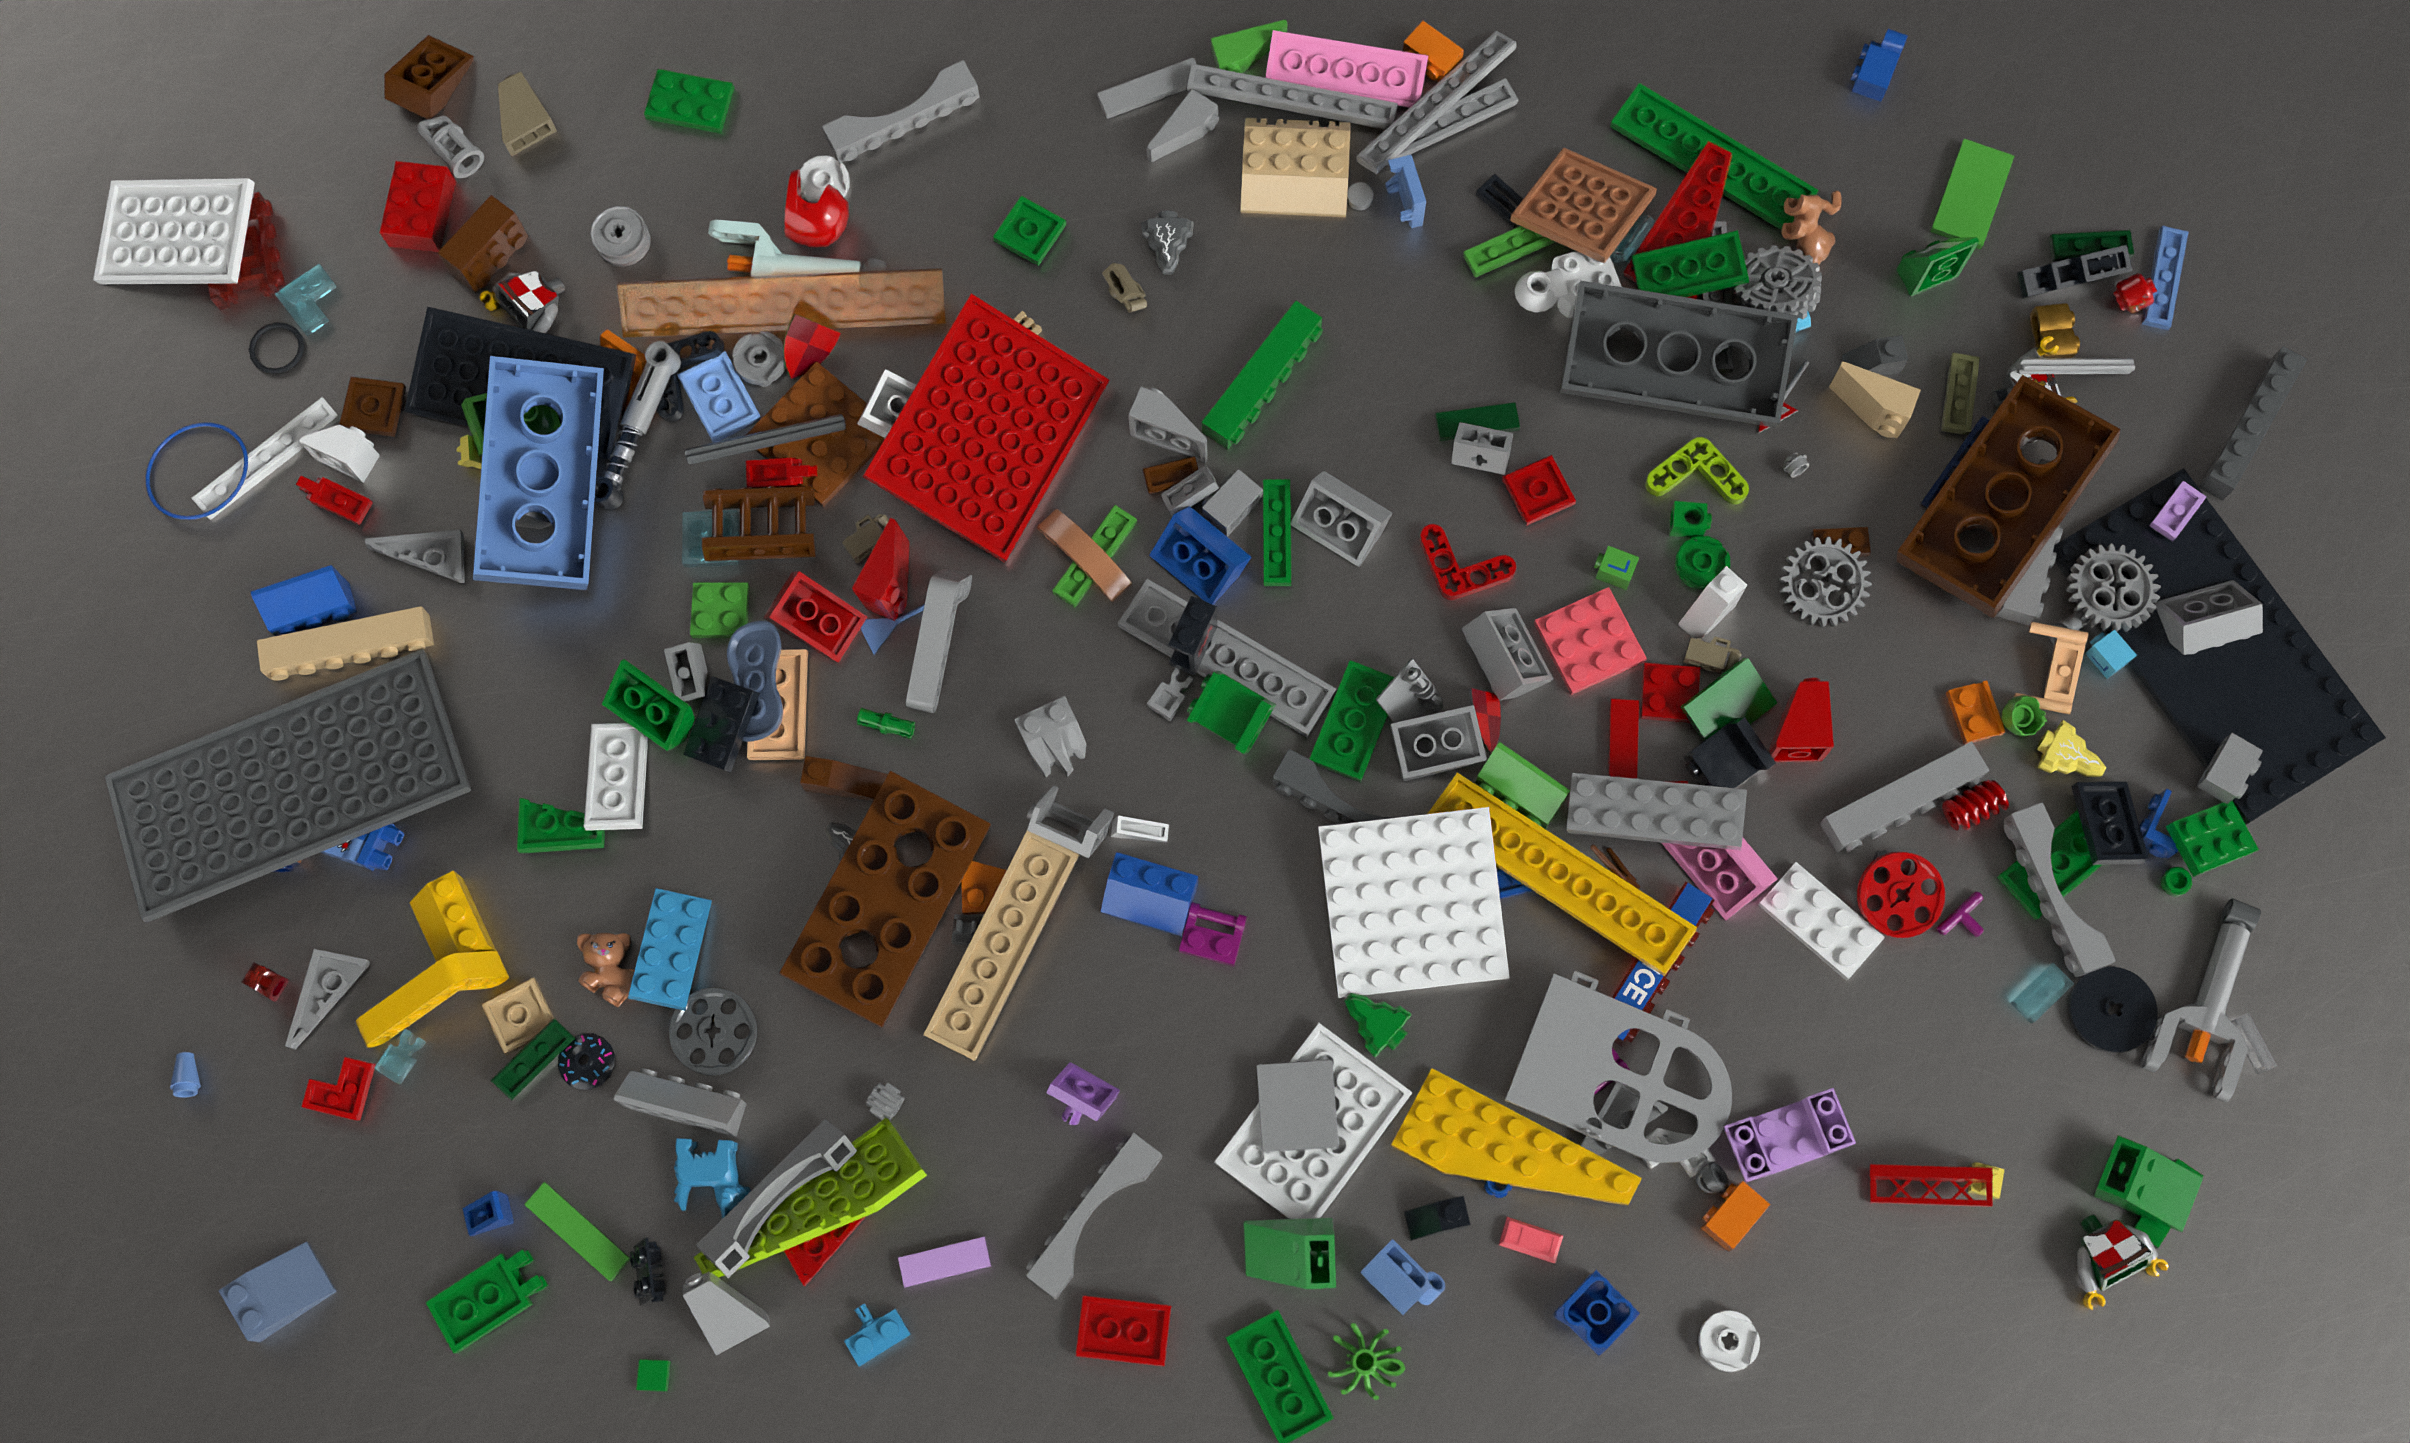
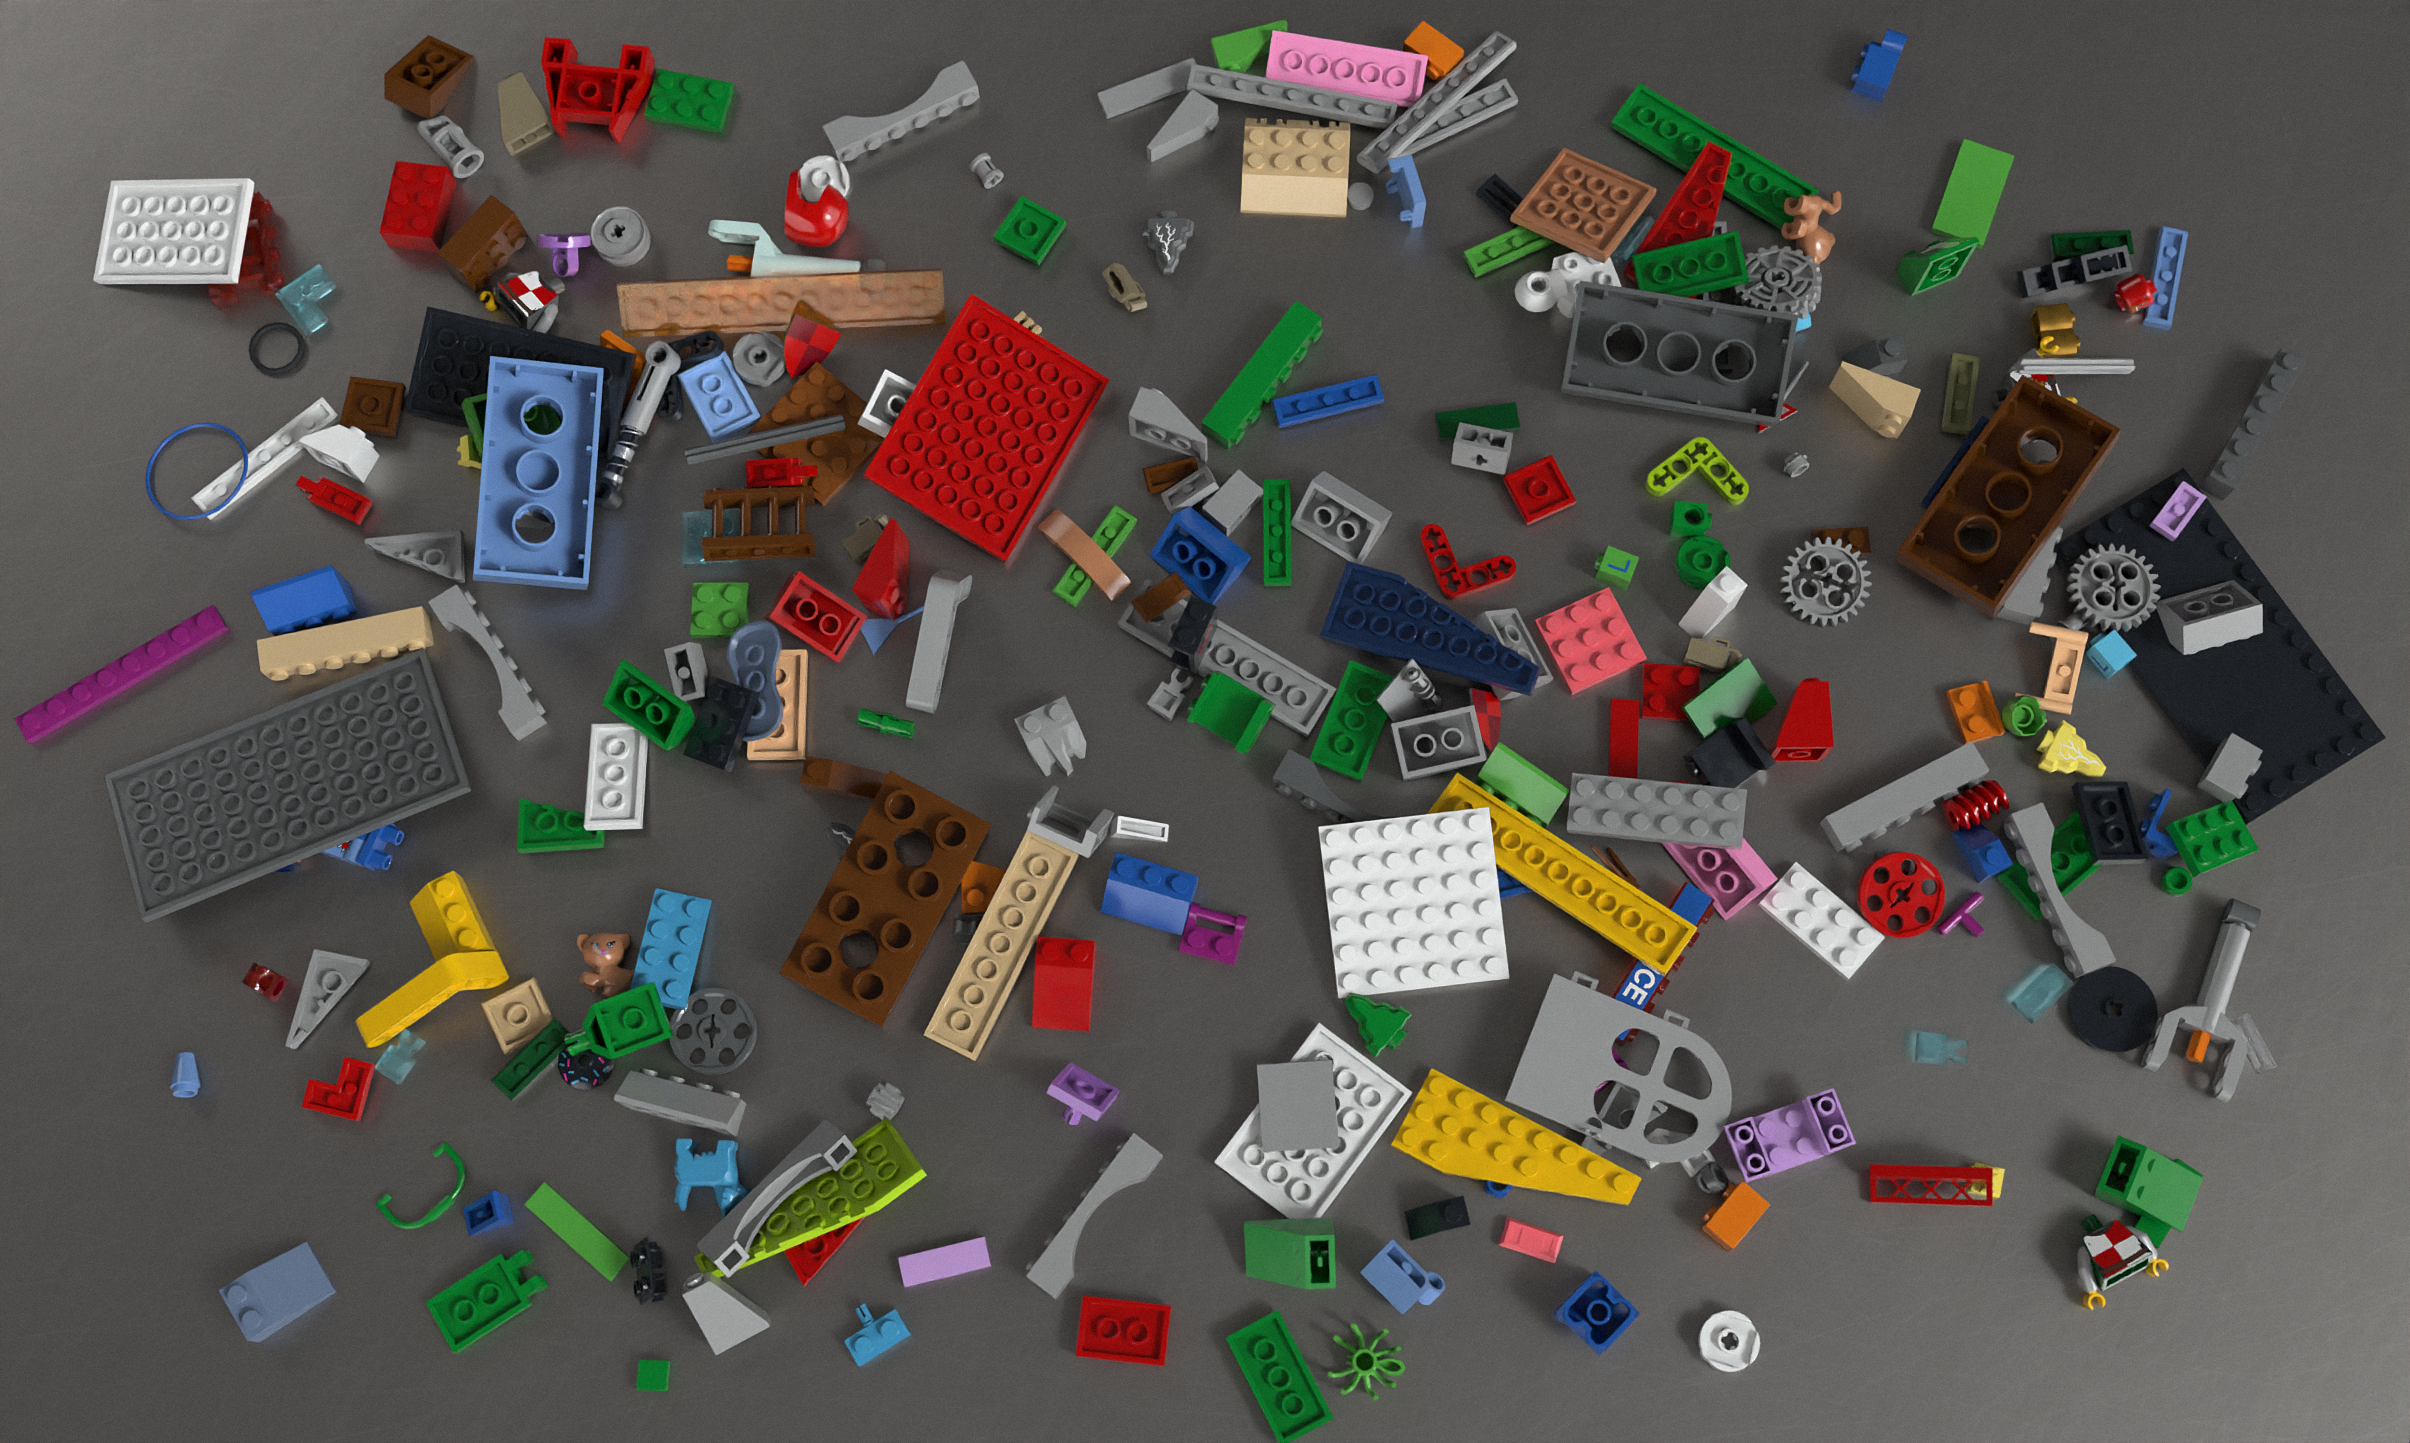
none -> magenta plate [14,604,229,744]
none -> green piece [376,1142,465,1229]
none -> light grey arch [428,584,547,741]
none -> medium lavender tile [537,233,592,277]
none -> red wedge [541,37,655,144]
none -> green plate [564,982,674,1059]
none -> light grey bush [969,153,1004,189]
none -> red slope [1032,937,1097,1032]
none -> reddish brown tile [1130,571,1192,624]
none -> blue plate [1272,374,1384,428]
none -> dark blue wing [1320,561,1540,696]
none -> clear light blue plate [1915,1032,1968,1066]
none -> blue slope [1951,823,2013,883]

